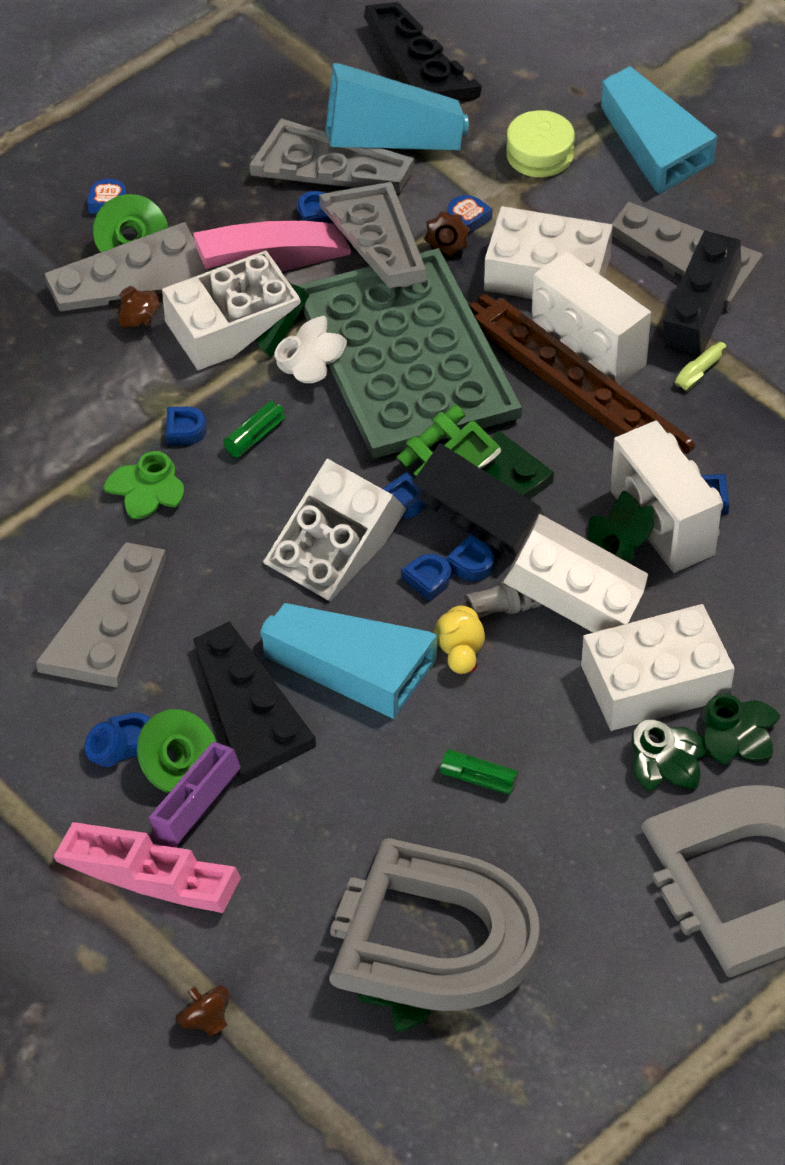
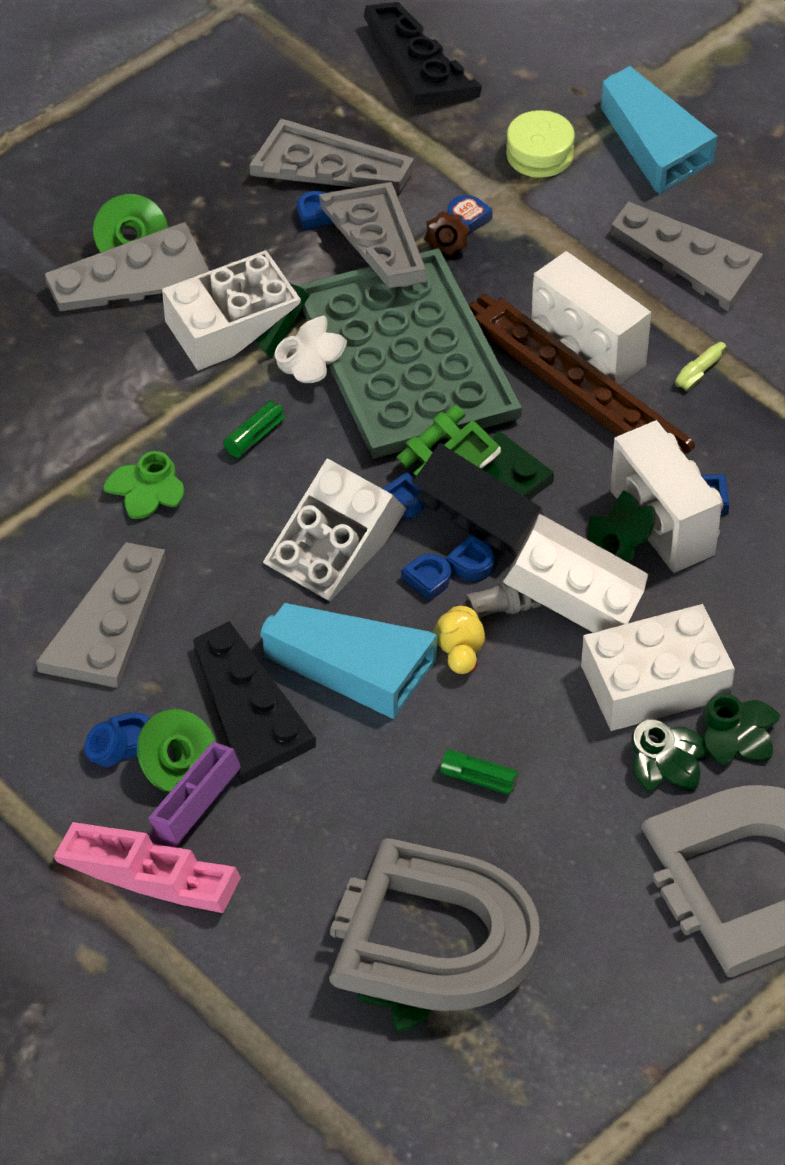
tile [87,179,126,213] -> none
reddish brown piece [117,285,161,328] -> none
blue tile [166,406,207,446] -> none
reddish brown piece [176,985,230,1037] -> none
bright pink slope [193,221,351,272] -> none
medium azure slope [325,63,469,150] -> none
white brick [484,206,613,299] -> none
black brick [663,230,742,356] -> none

